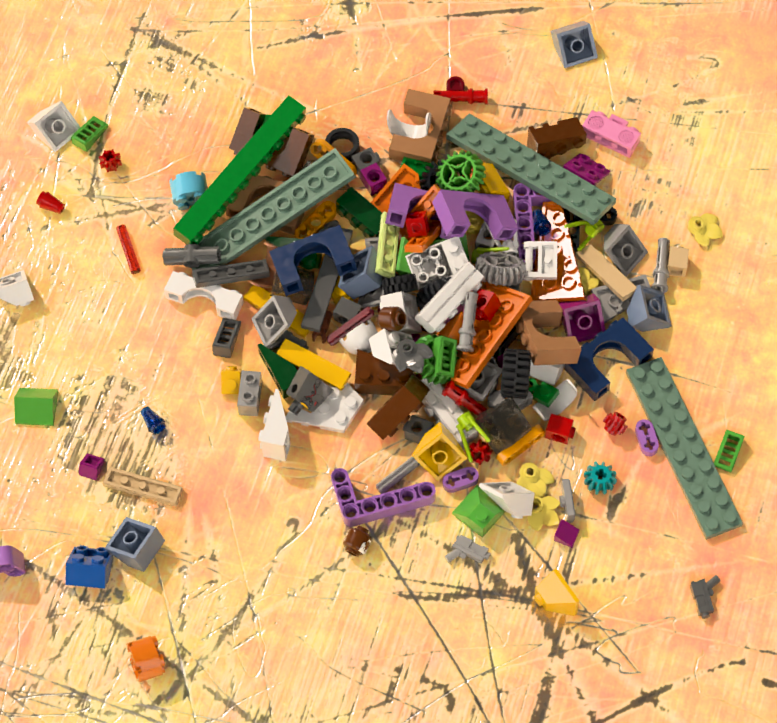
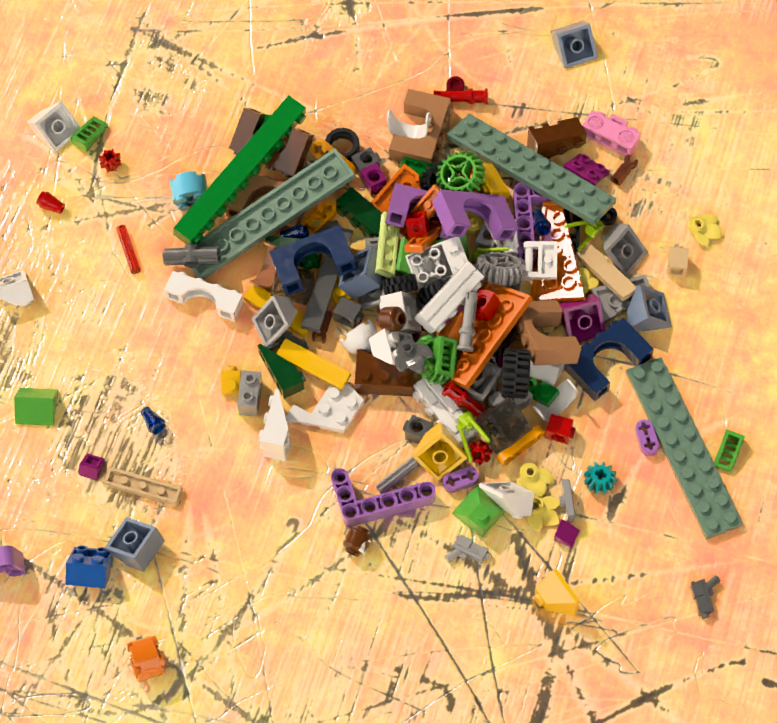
dark grey tile [192,259,270,288] -> none
dark grey slope [212,318,241,358] -> none
dark grey torso [287,366,334,416] -> none
dark red axle [326,307,374,346] -> none
reddish brown wedge [367,374,430,440] -> none
red gear [603,412,628,436] -> none
light grey pin [651,238,670,293] -> none
none -> clear blue cone [280,224,309,239]
none -> copper bar [611,154,638,186]

